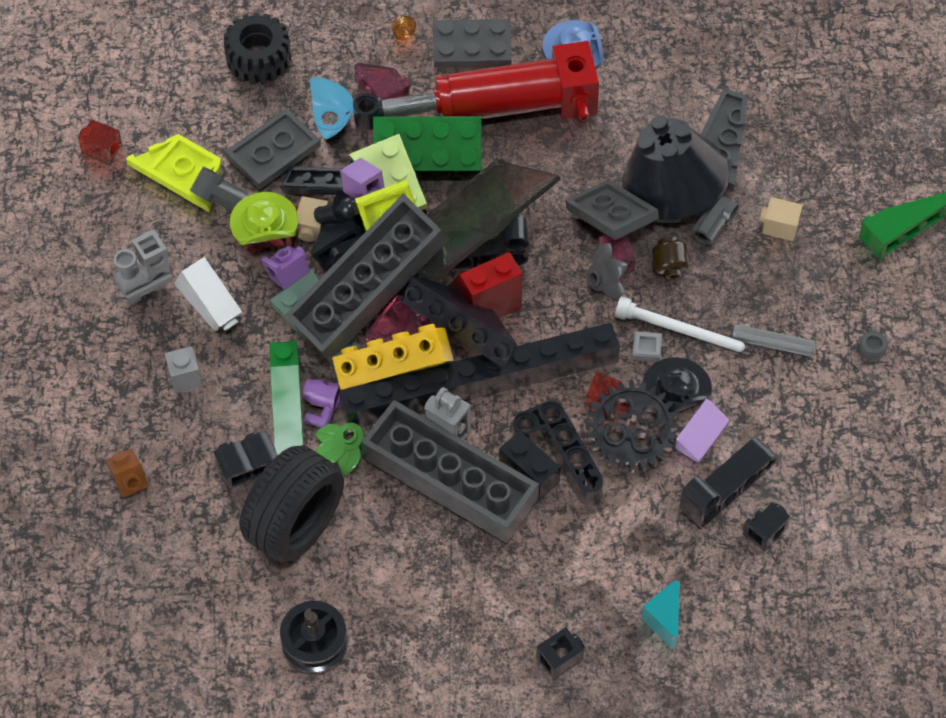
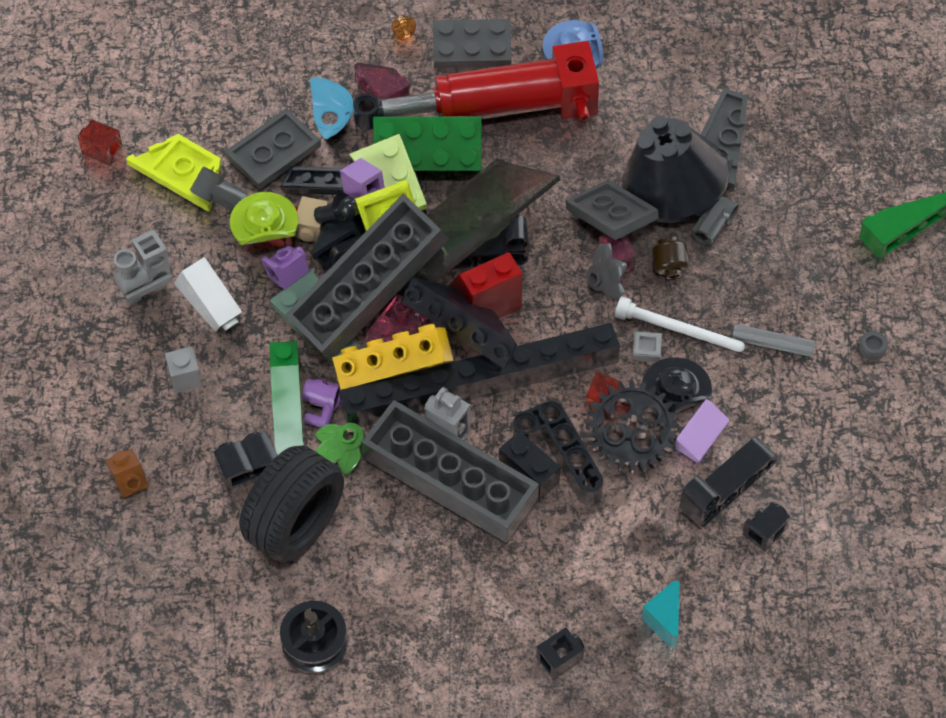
black tyre [224,13,291,84] -> none
tan brick [759,197,803,241] -> none

